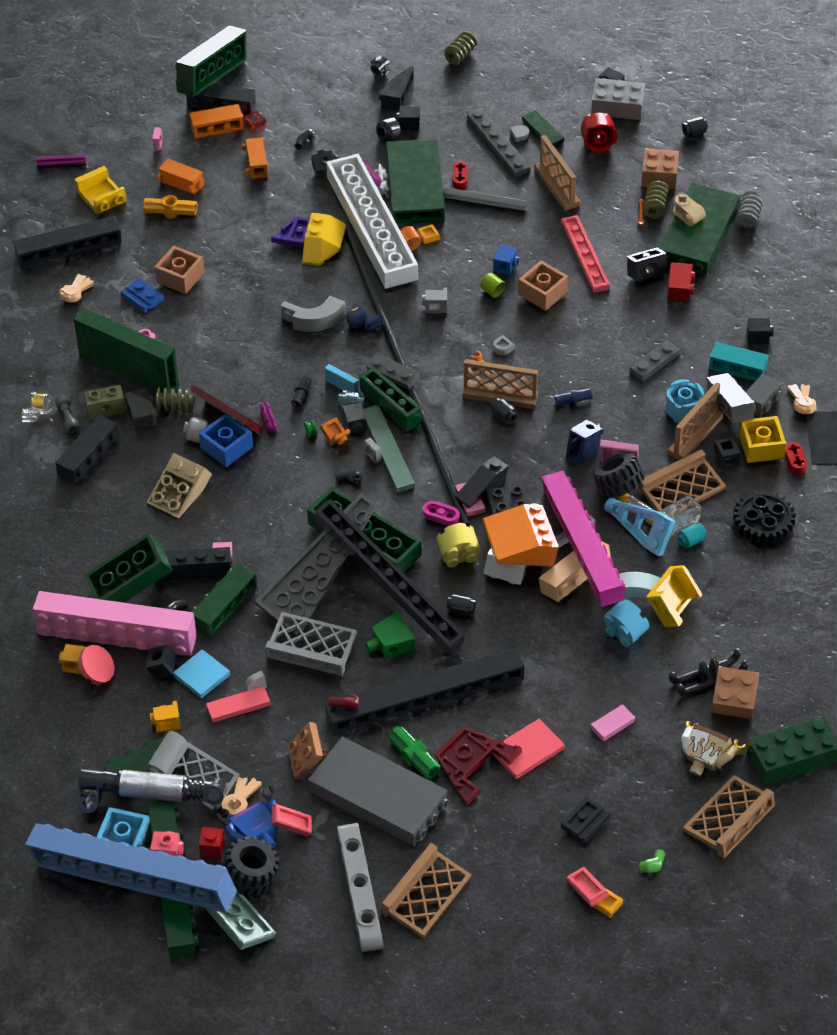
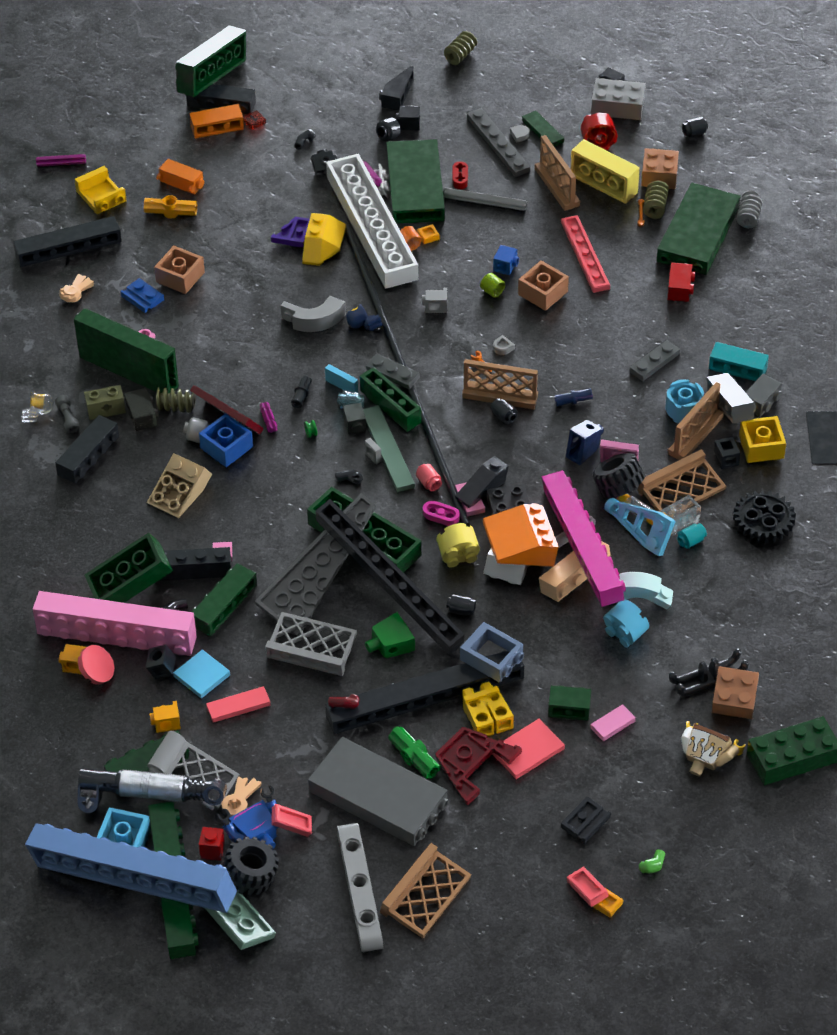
coral brick [150,831,184,856] -> none
bright pink tile [152,127,163,152] -> none
orange brick [241,138,268,179] -> none
light grey tile [245,671,267,691] -> none
nougat plate [288,722,329,780] -> none
orange bracket [320,417,350,446] -> none
black gear [371,55,391,77] -> none
black brick [627,248,667,282] -> none
yellow panel [646,565,702,627] -> none
tan piece [673,194,706,226] -> none
medium nougat fence [683,775,775,858] -> none
black brick [747,318,774,344] -> none
red beam [785,442,807,475] -> none
light nougat piece [788,384,816,414] -> none
none -> coral brick [416,464,442,492]
none -> sand blue window [460,622,524,682]
none -> yellow hips [462,682,514,737]
none -> dark green brick [548,685,591,721]
none -> light yellow brick [571,139,640,204]

